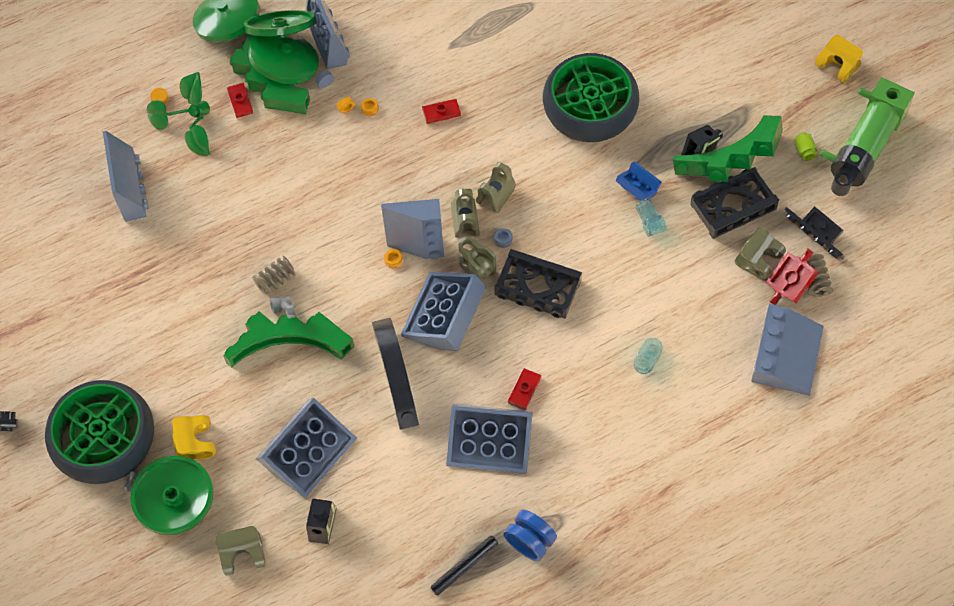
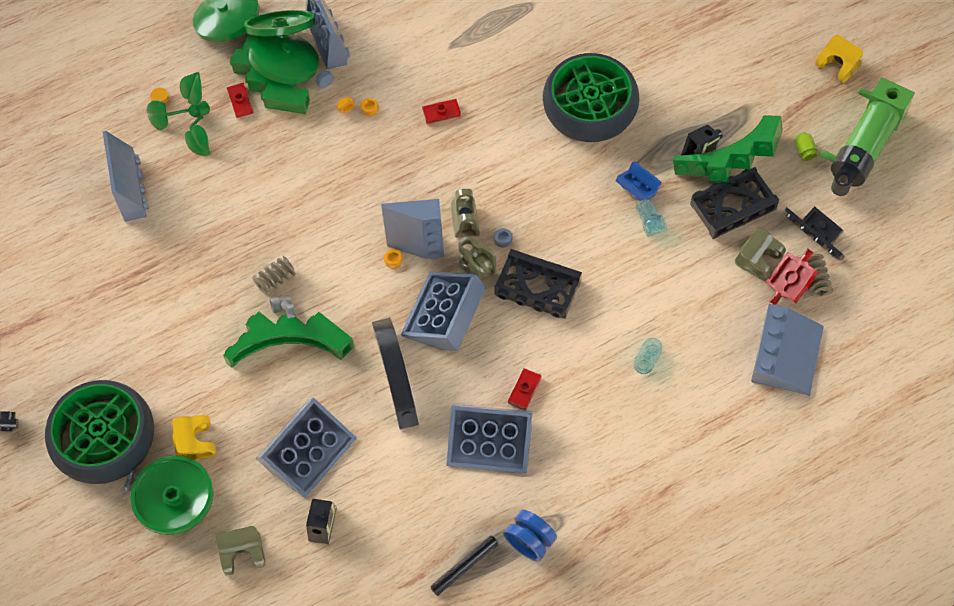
olive piece [476,162,516,213] -> none

